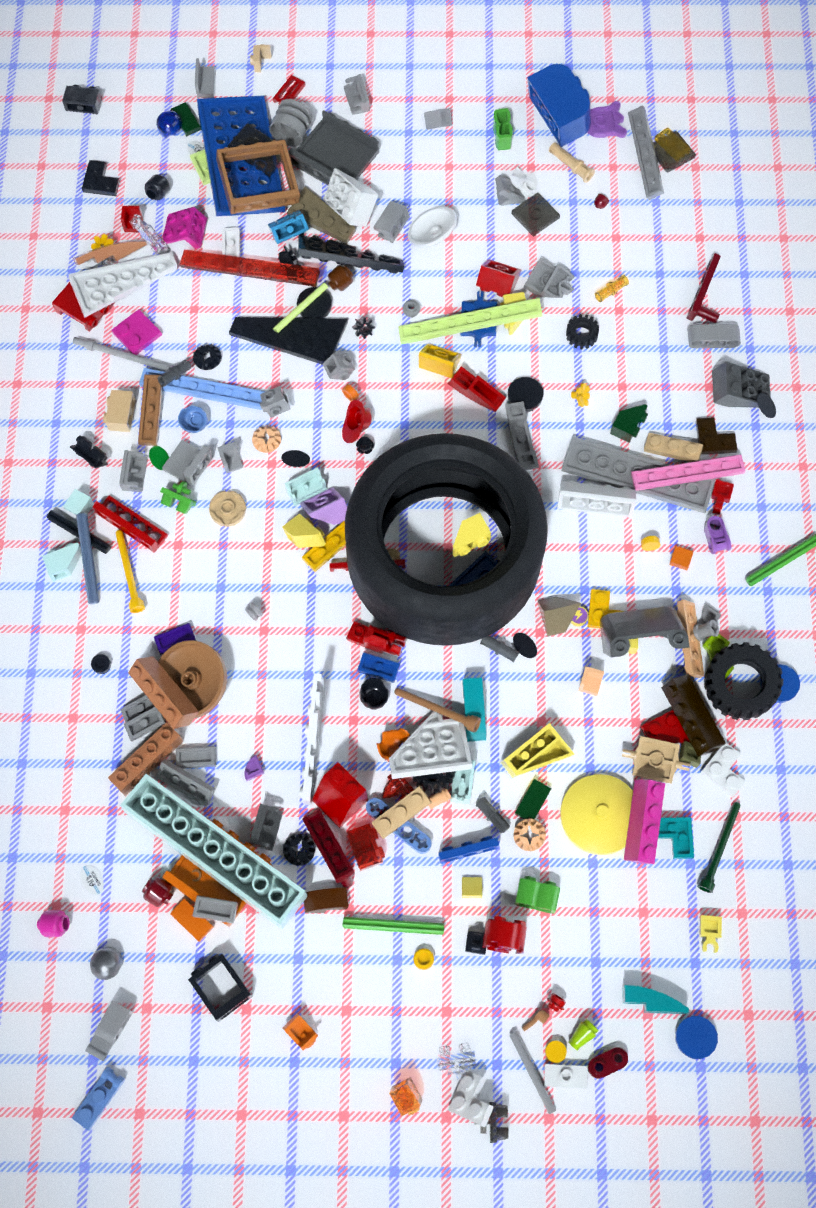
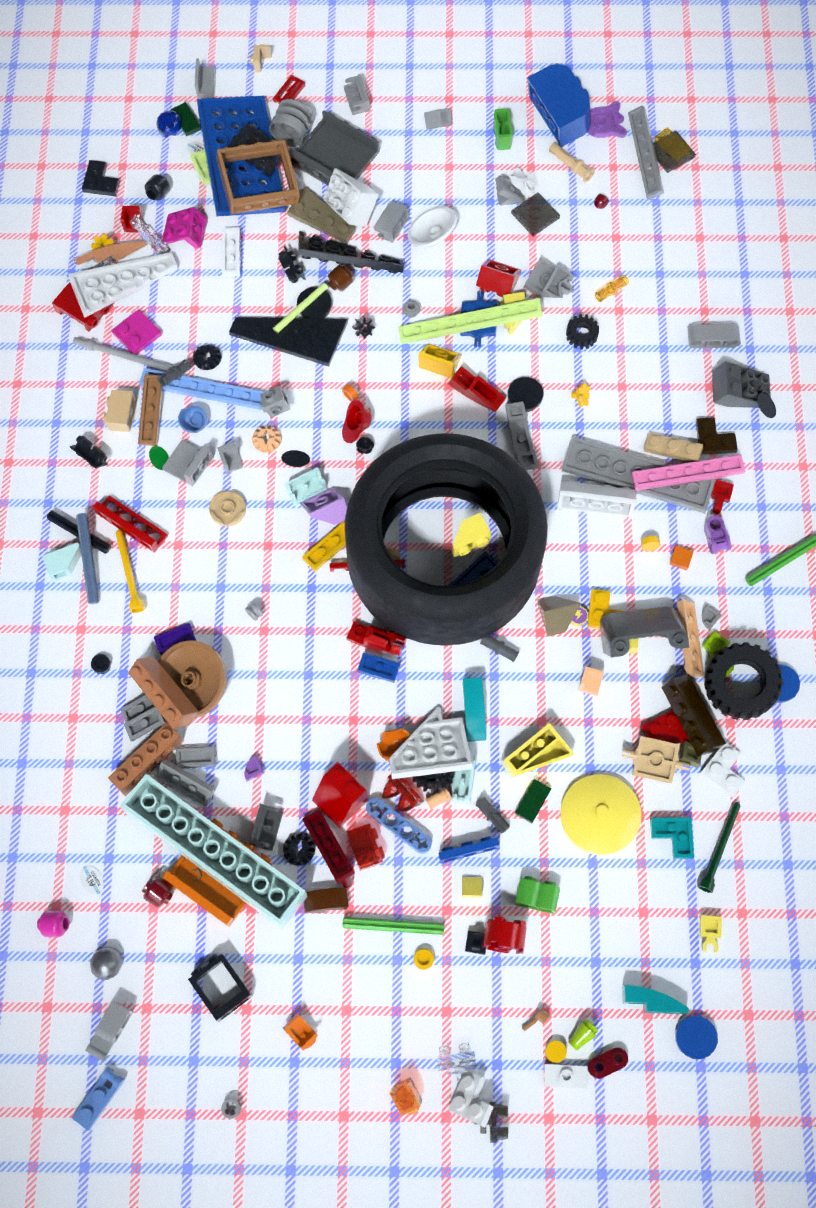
black brick [62,84,102,115] -> none
light aqua panel [63,489,94,515] -> none
light grey hinge [119,450,148,493] -> none
bright green hips [160,481,197,515] -> none
orange tile [170,899,214,943] -> none
clear red tile [179,249,320,287] -> none
light grey tile [192,895,238,924] -> none
dark azure brick [267,210,309,244] -> none
light yellow slope [282,513,326,548] -> none
white wing [299,673,326,806] -> none
light grey brick [322,353,355,380] -> none
black hair [359,678,389,710] -> none
tan plate [371,786,432,839] -> none
medium nougat piece [394,688,481,733] -> none
light grey bar [509,1031,556,1115] -> none
black sticker [513,633,537,659] -> none
light nougat gear [513,819,546,852] -> none
red plate [546,993,566,1012] -> none
dark green slope [610,404,648,443] -> none
dark pink brick [624,779,666,865] -> none
dark red piece [686,253,721,324] -> none
light grey bush [693,619,719,641] -> none
none -> light grey bush [221,1099,241,1119]

